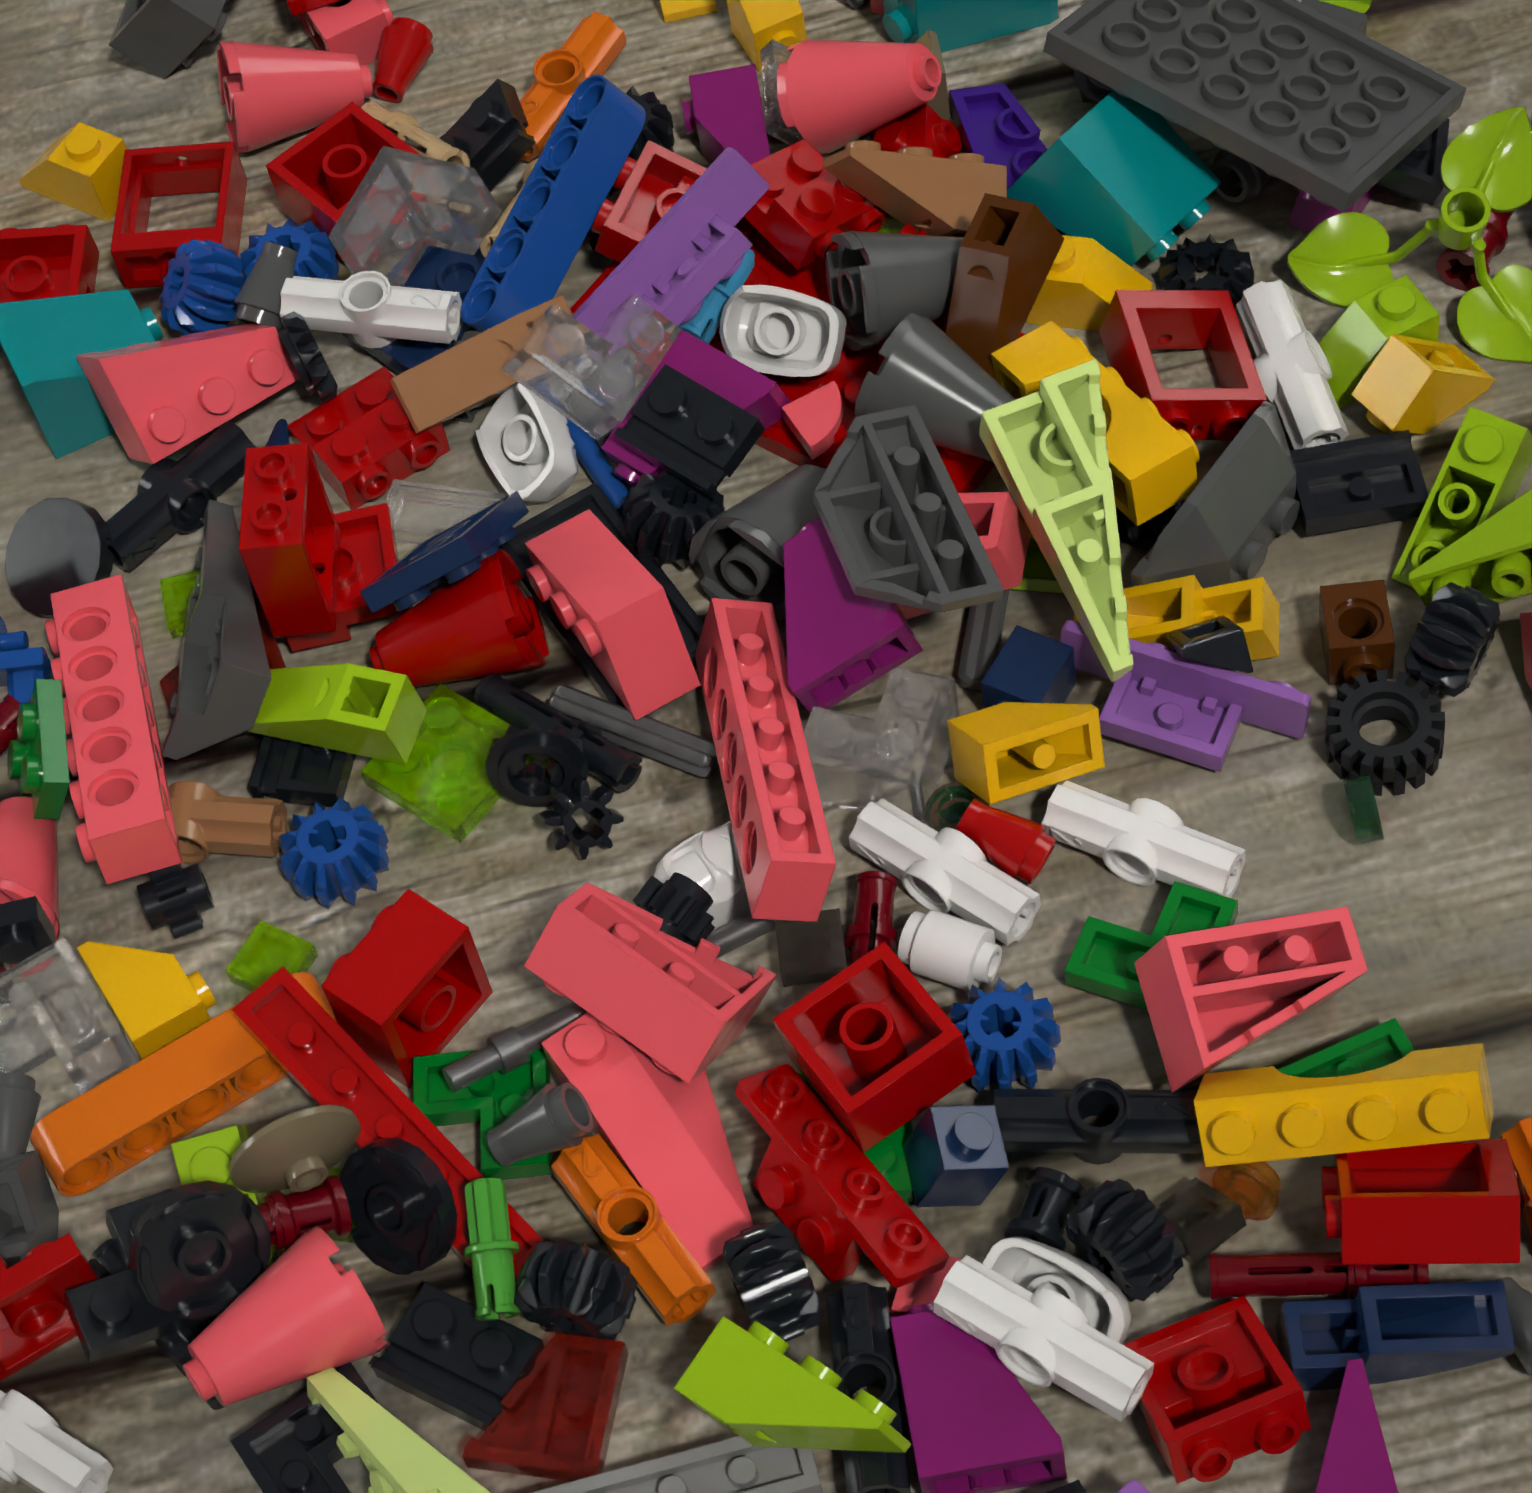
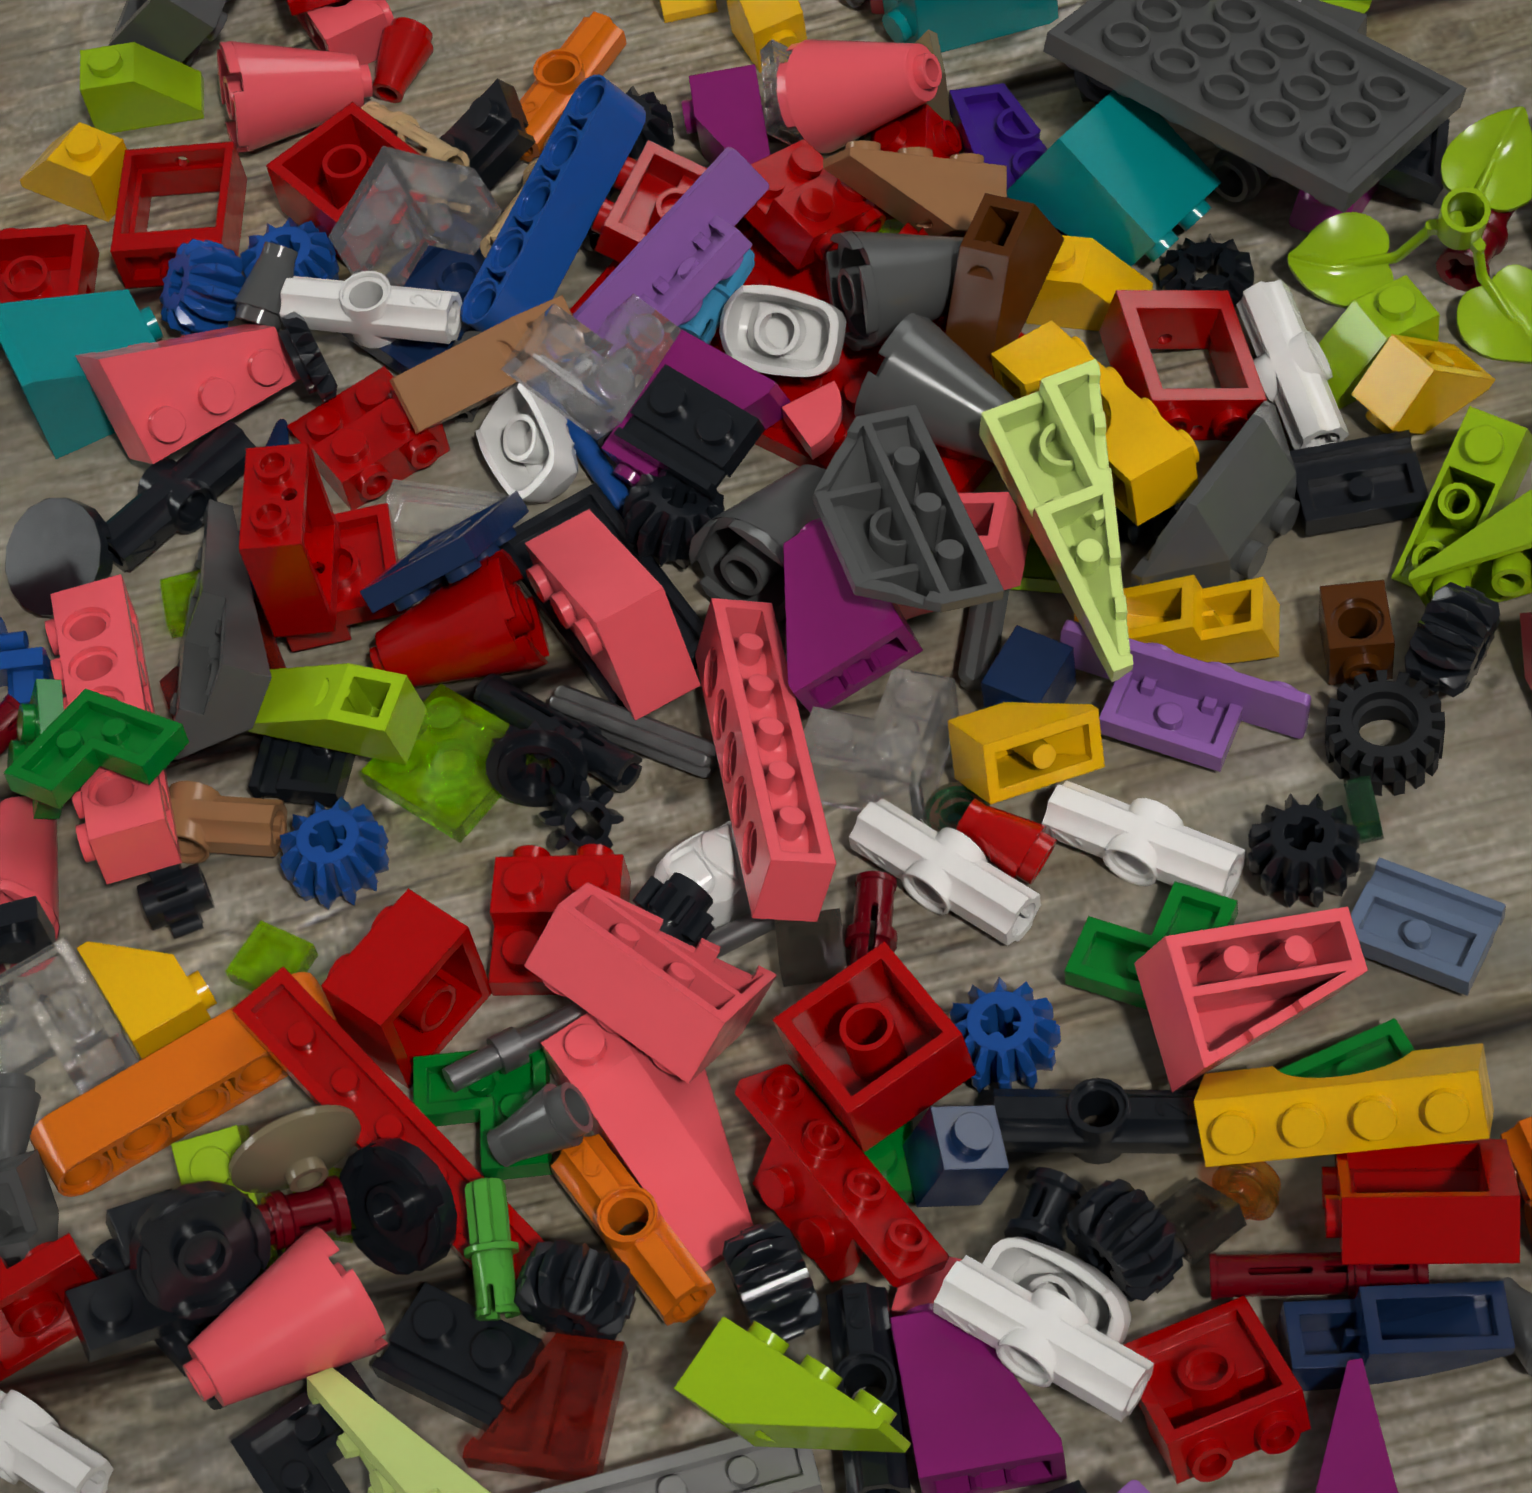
white brick [898,910,1002,992] -> none
black slope [1165,616,1253,673] -> none
none -> green plate [3,688,189,809]
none -> lime slope [80,42,204,134]
none -> red plate [488,844,631,996]
none -> black gear [1248,793,1360,908]
none -> sand blue plate [1351,857,1506,996]

